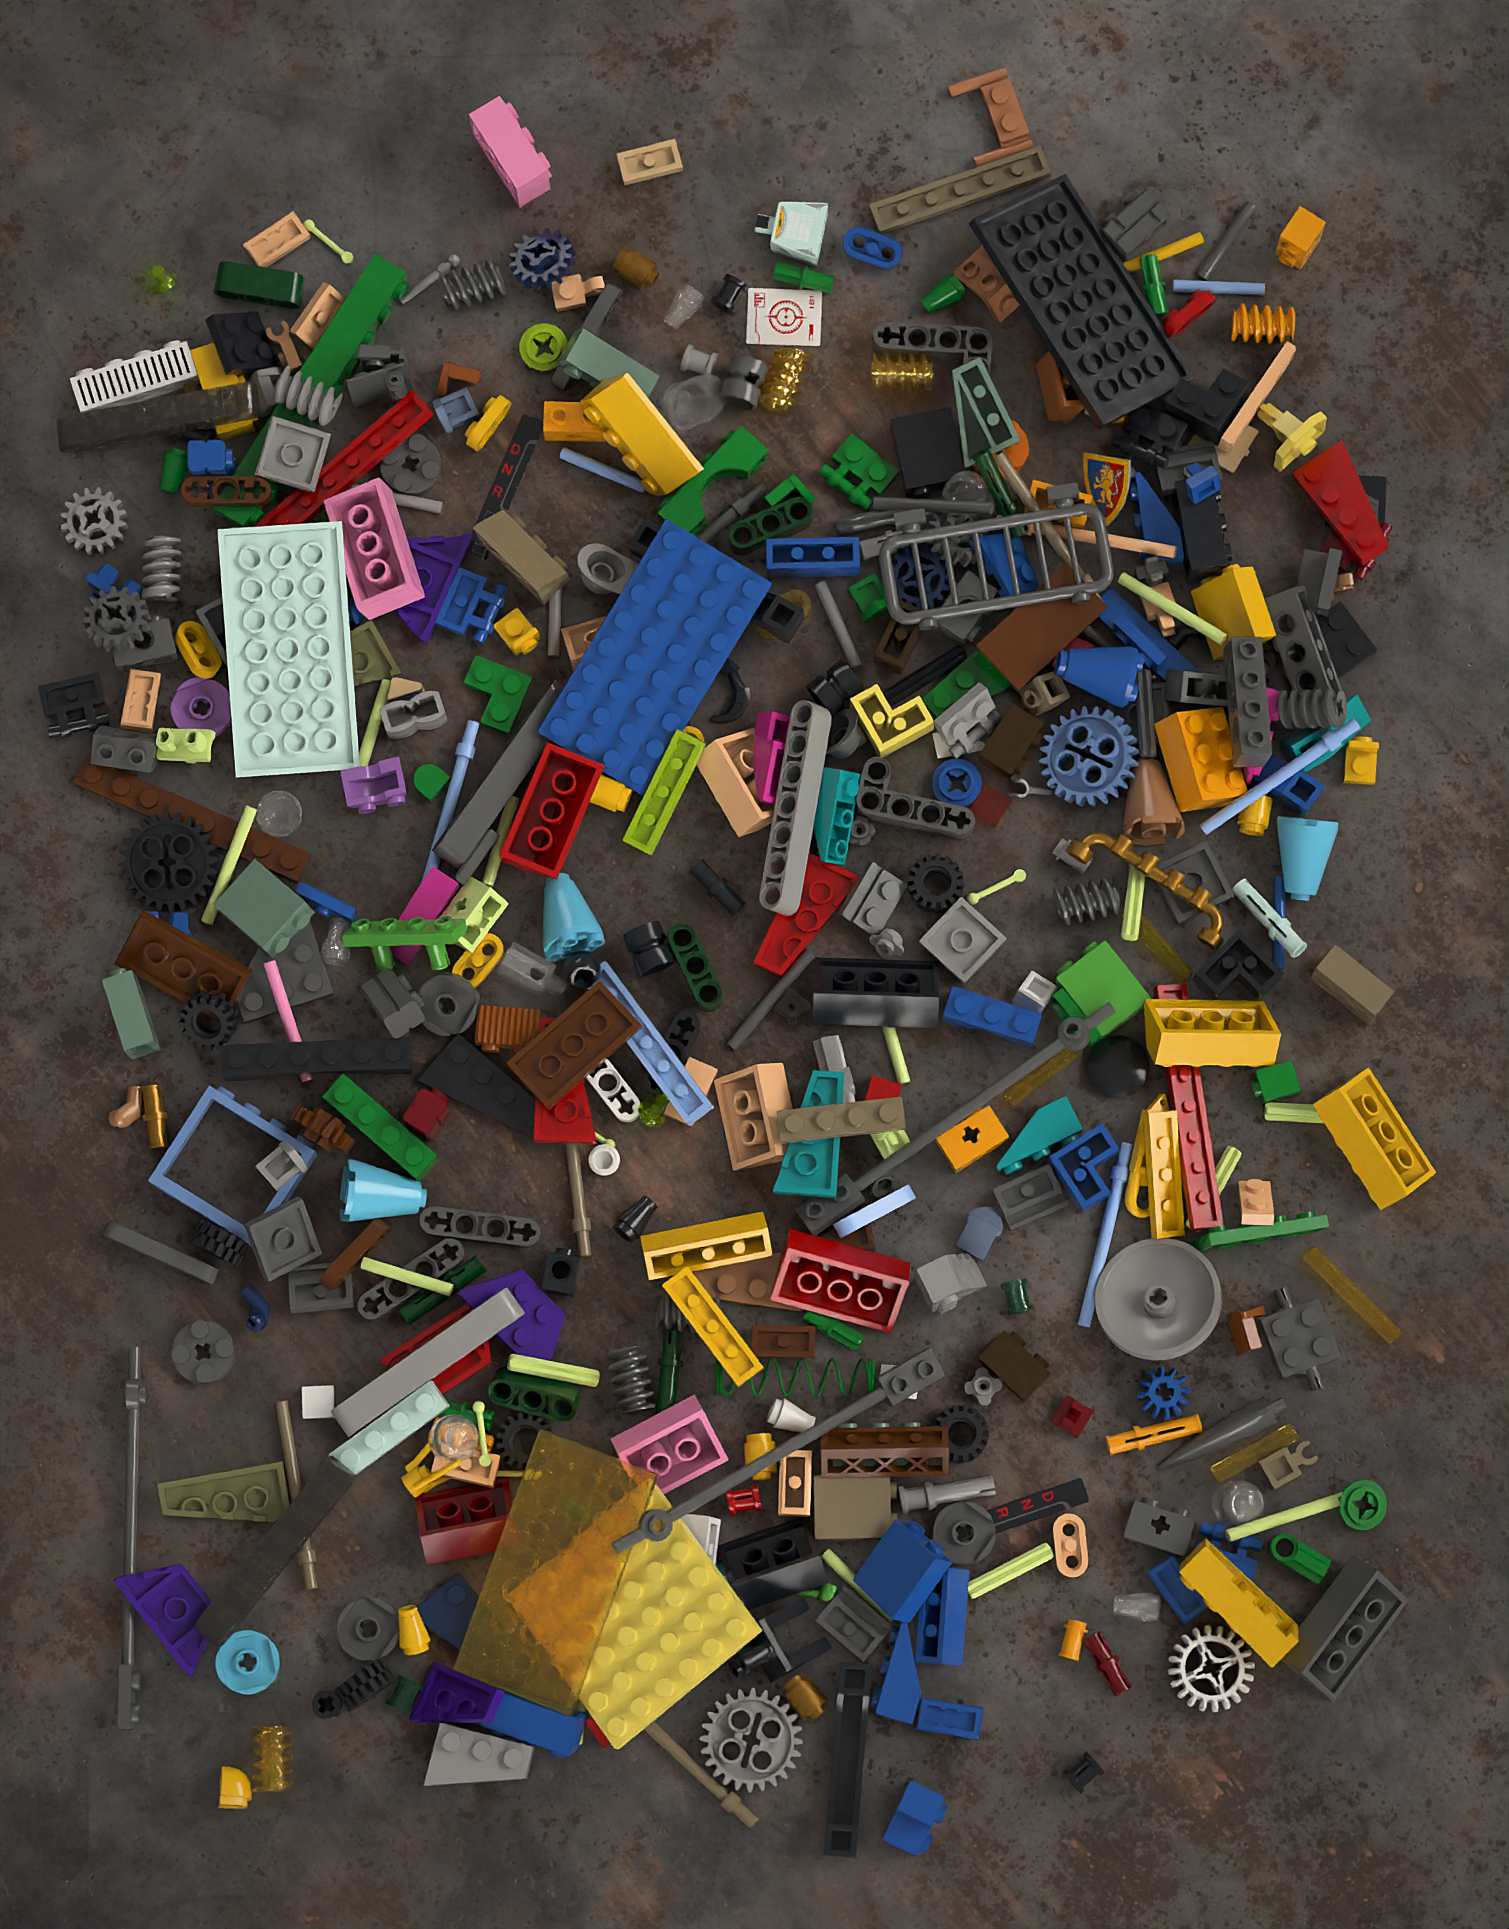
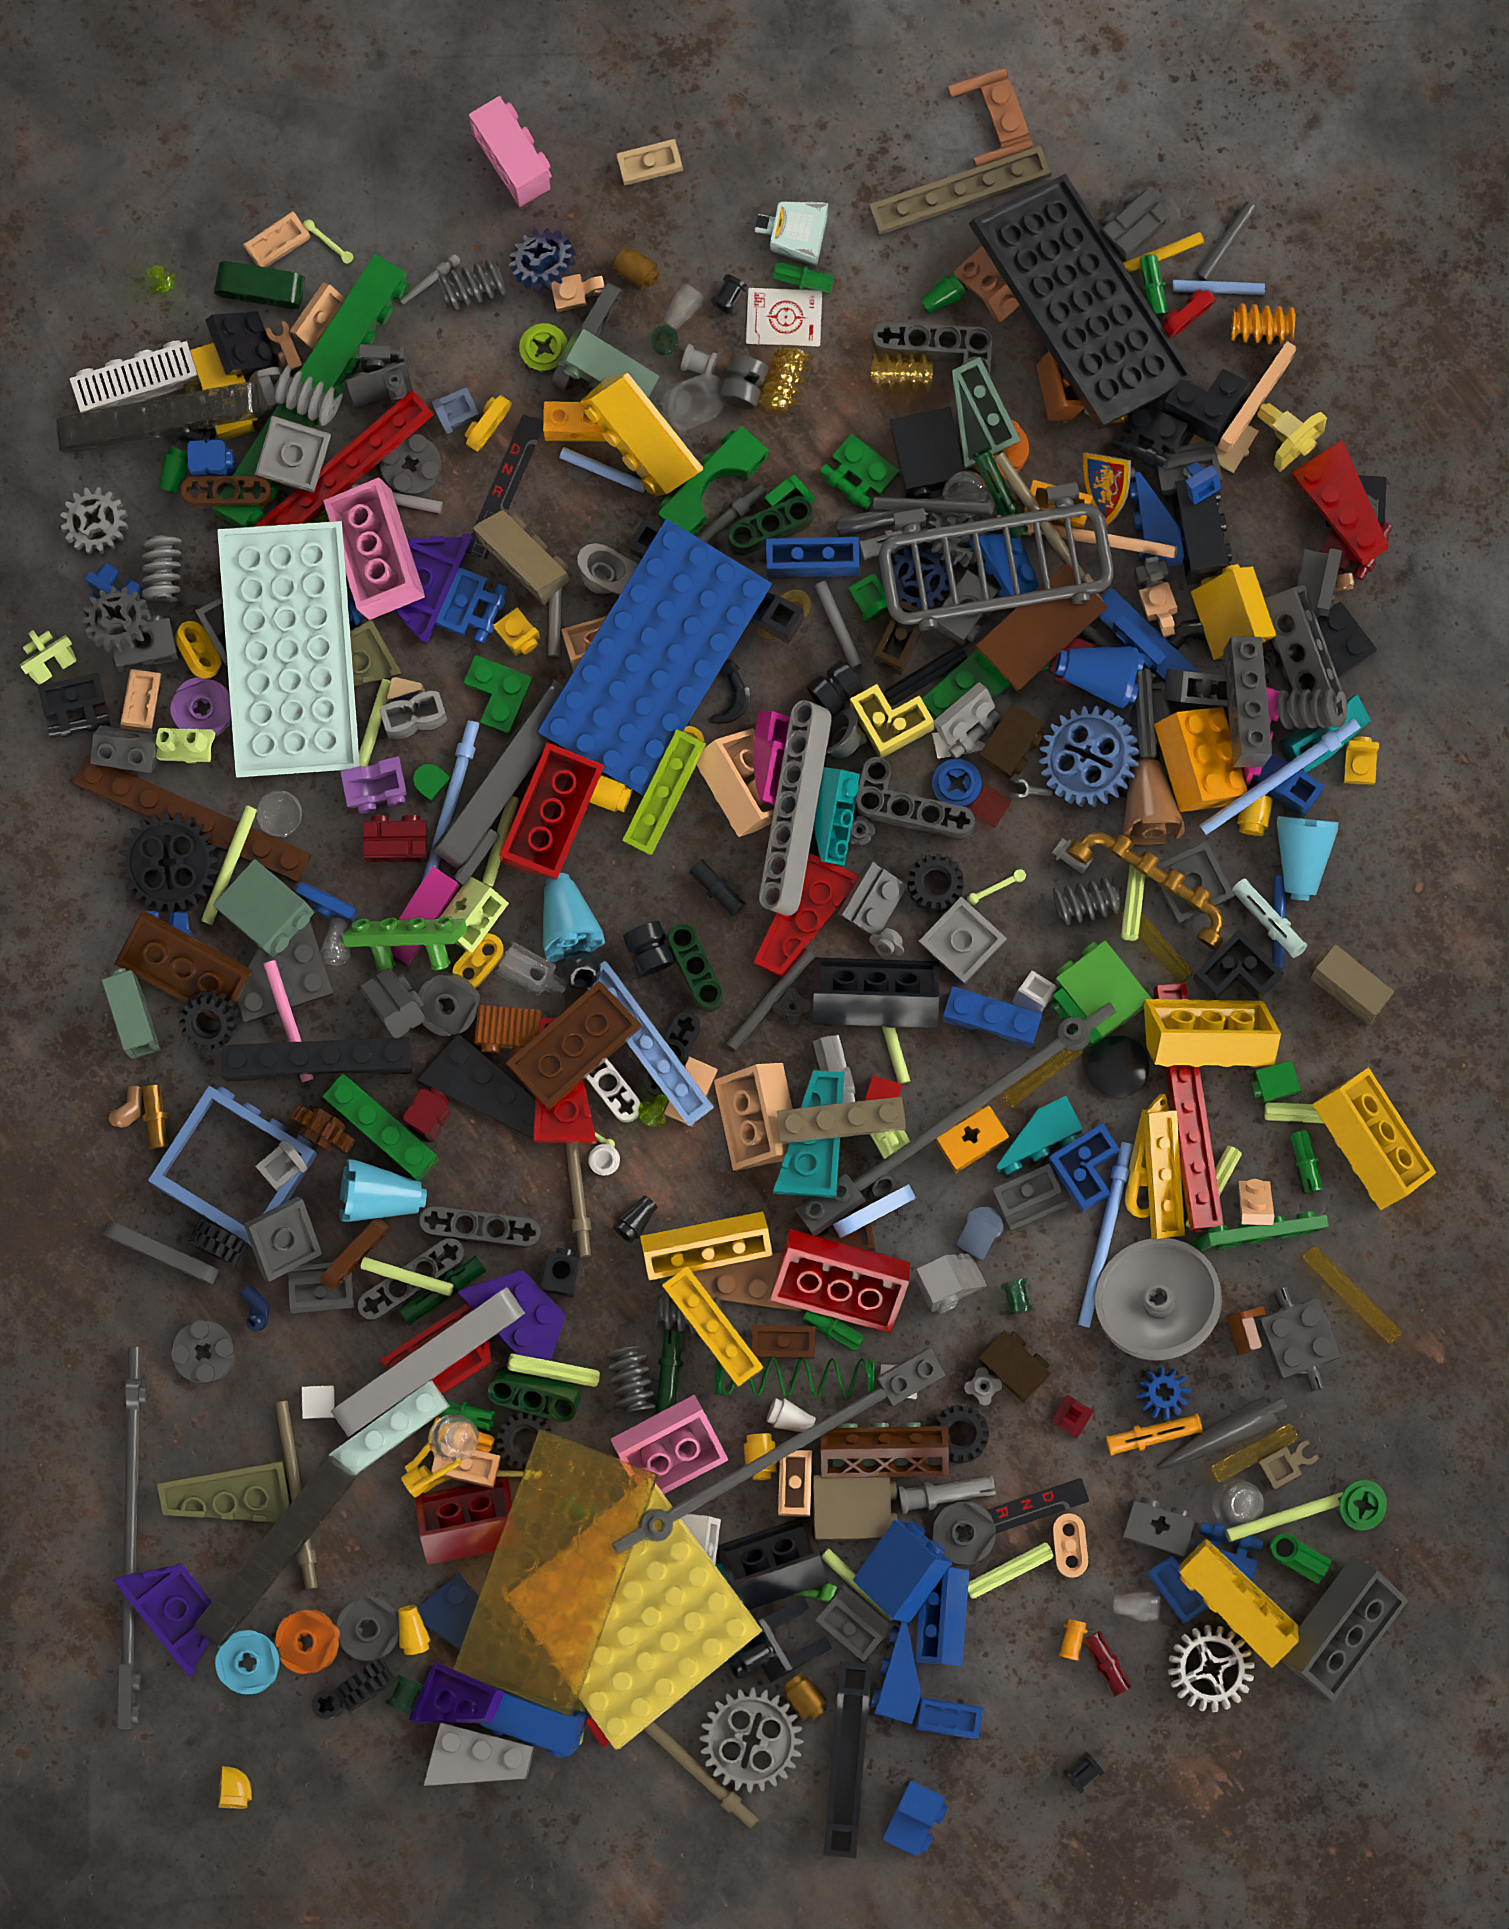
clear yellow piece [252,1727,293,1792] -> none
dark orange tile [437,361,484,396] -> none
yellowish green hinge [472,1401,492,1467] -> none
red bush [726,1484,762,1517] -> none
blue plate [843,226,903,268] -> none
dark tan brick [1019,671,1071,716] -> none
yellowish green bar [1118,572,1227,645] -> none
light orange brick [1275,206,1326,270] -> none
none -> yellowish green hips [19,630,77,685]
none -> orange plate [275,1610,340,1674]
none -> dark red brick [363,815,428,862]
none -> clear green bush [651,325,679,356]
none -> green axle [1290,1130,1323,1194]

